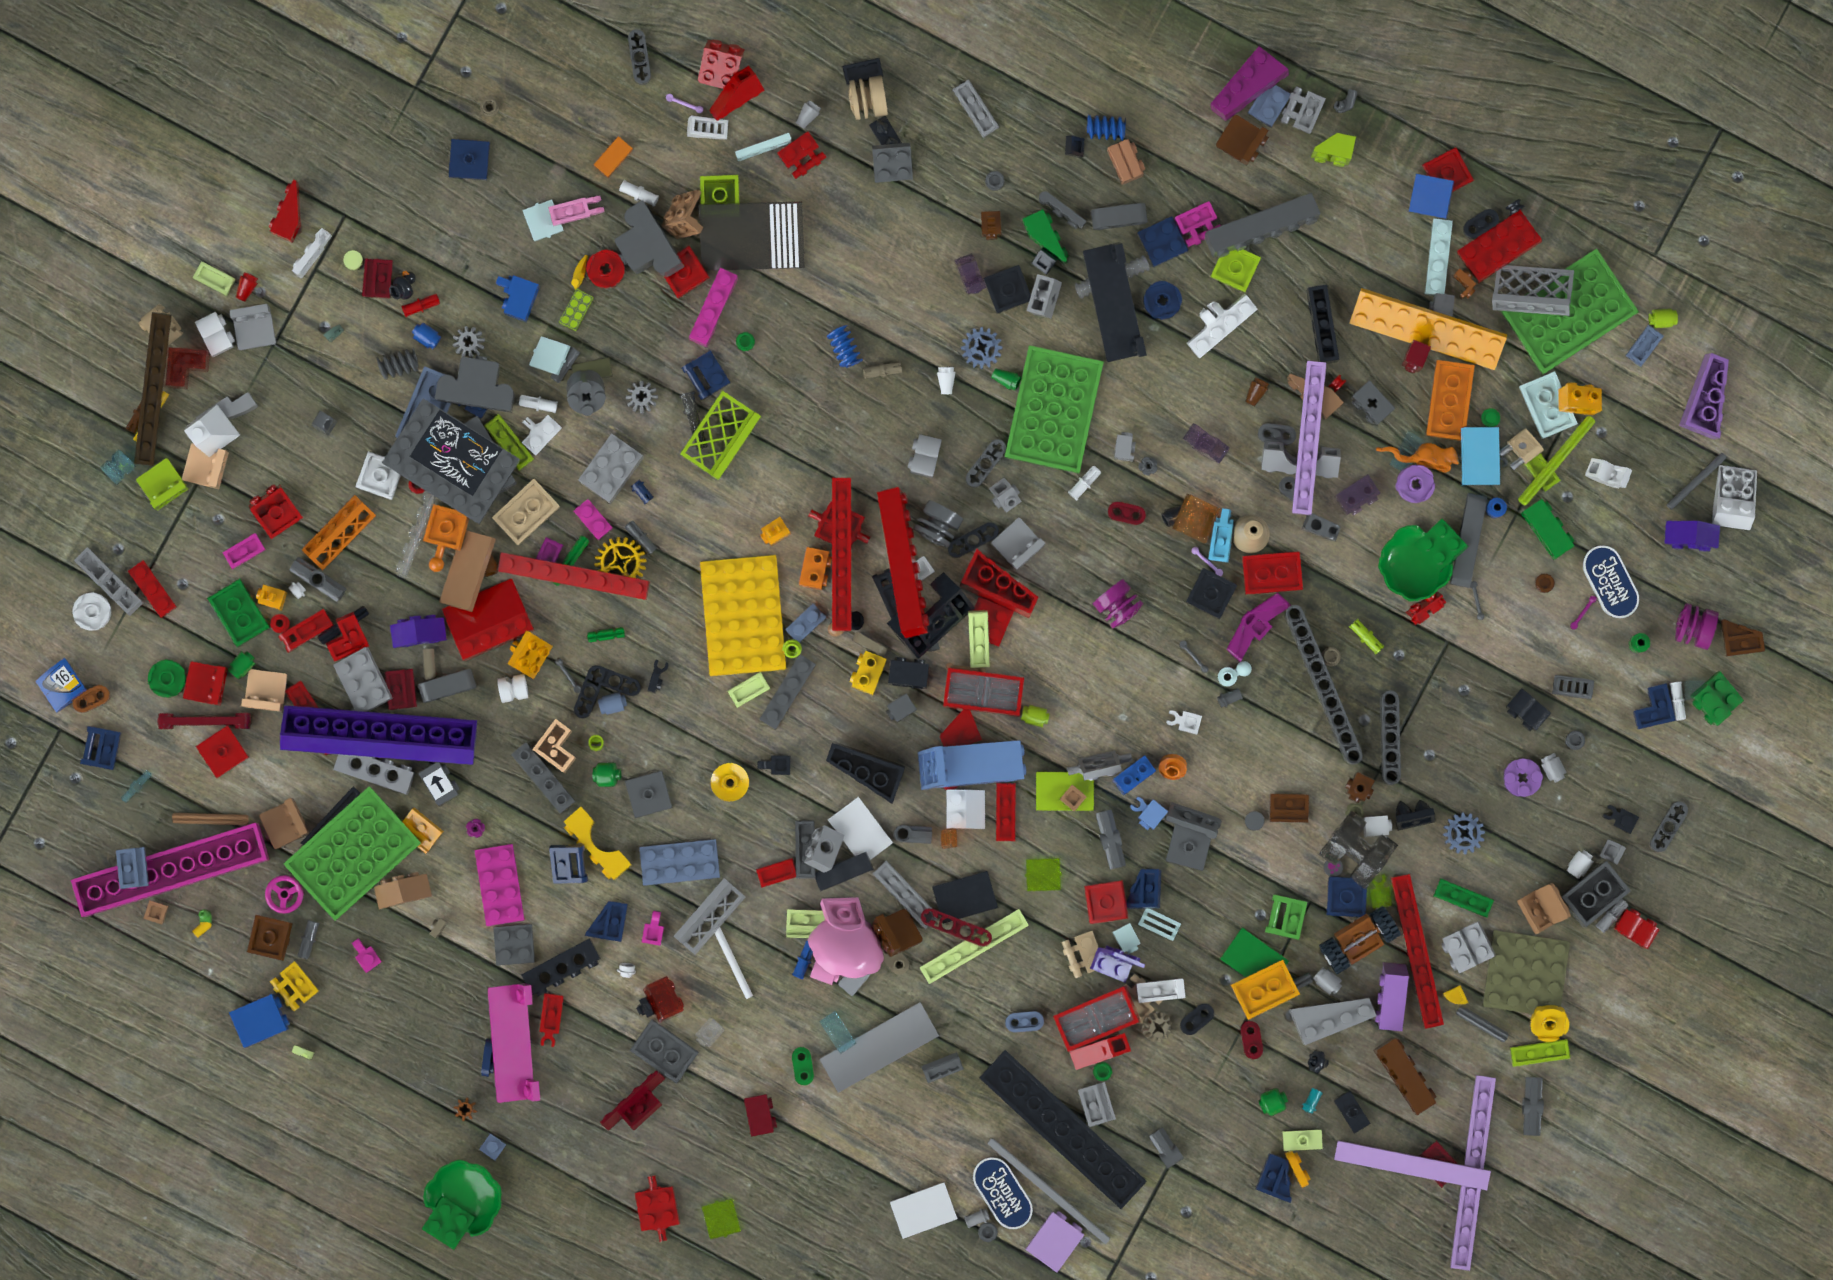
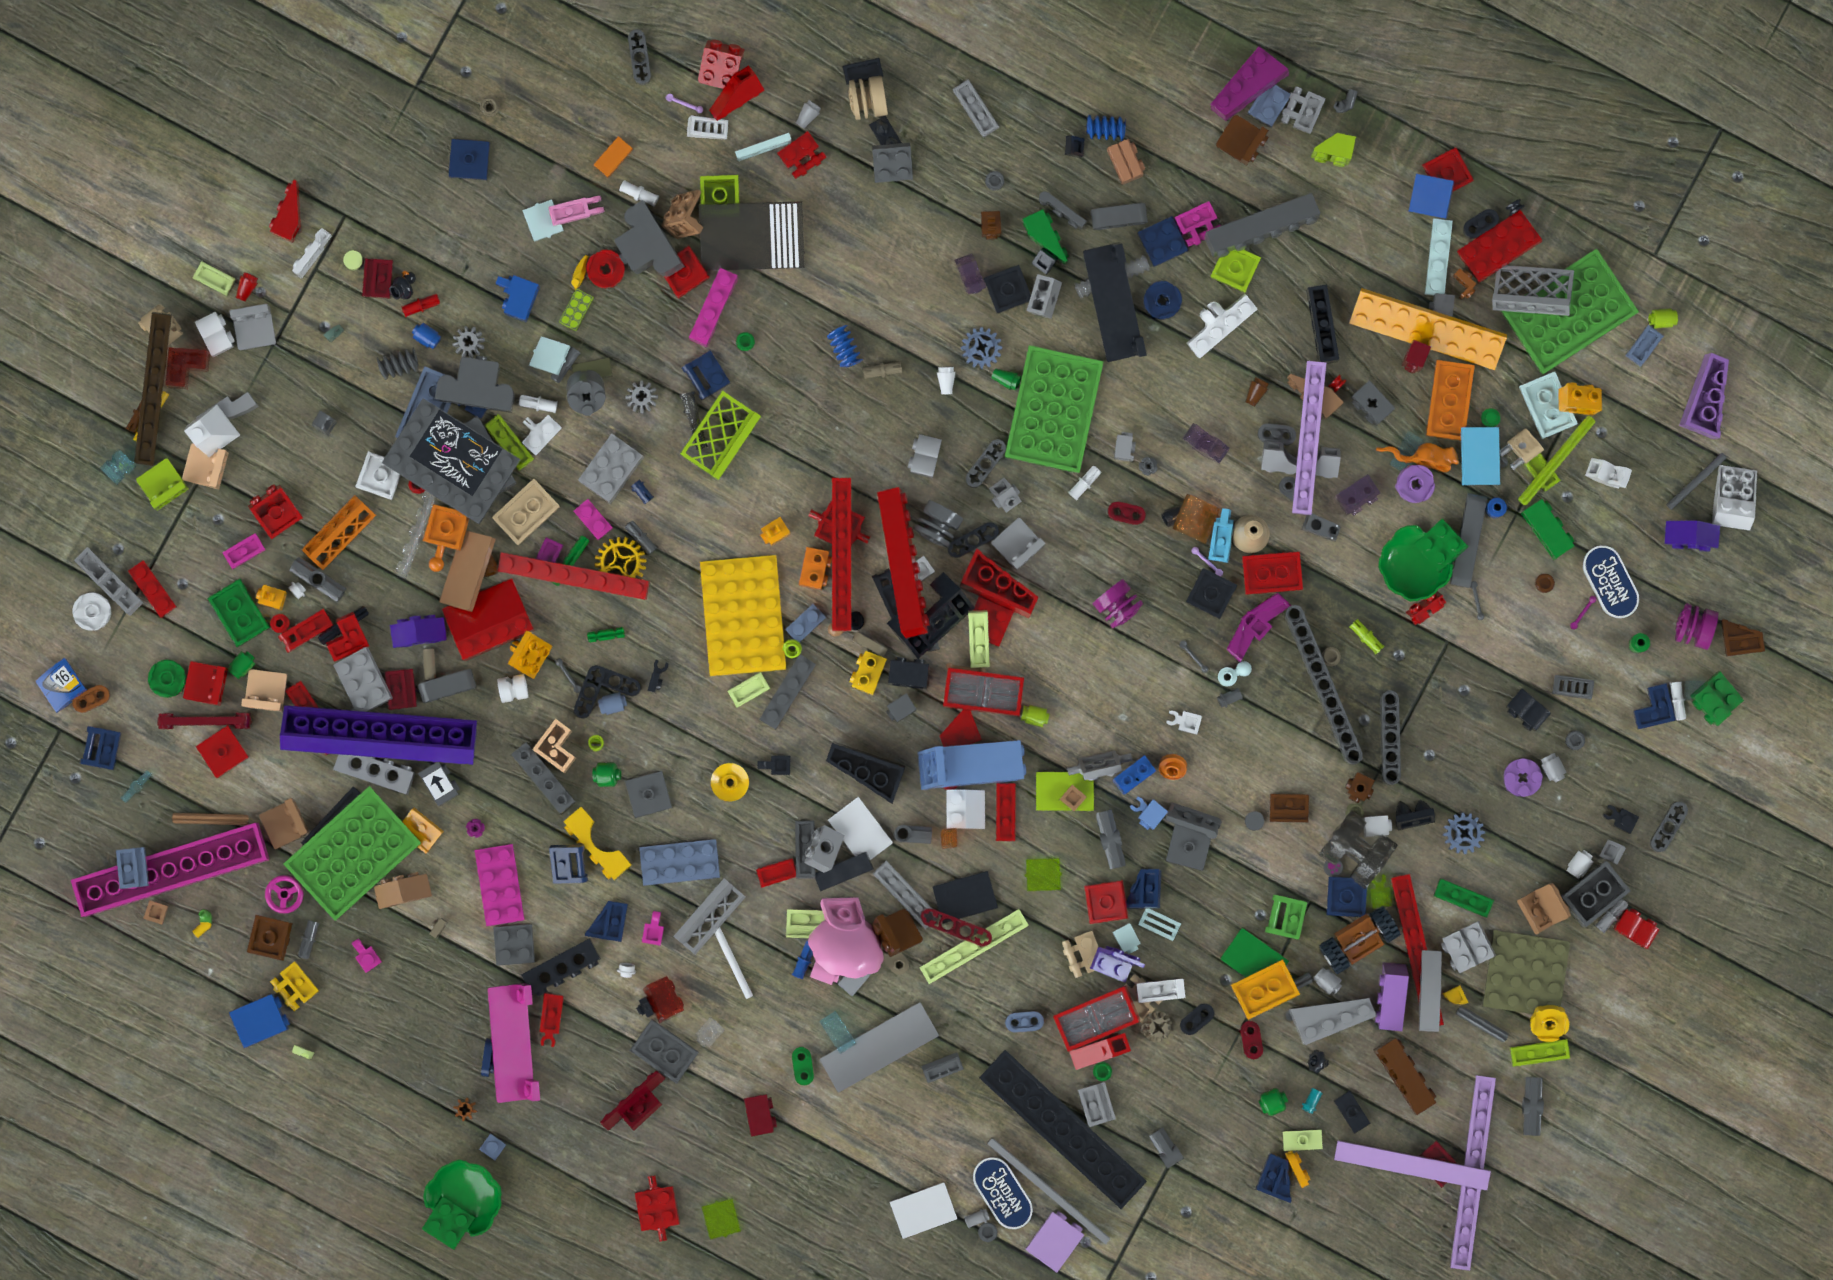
none -> light grey slope [1419,950,1442,1032]

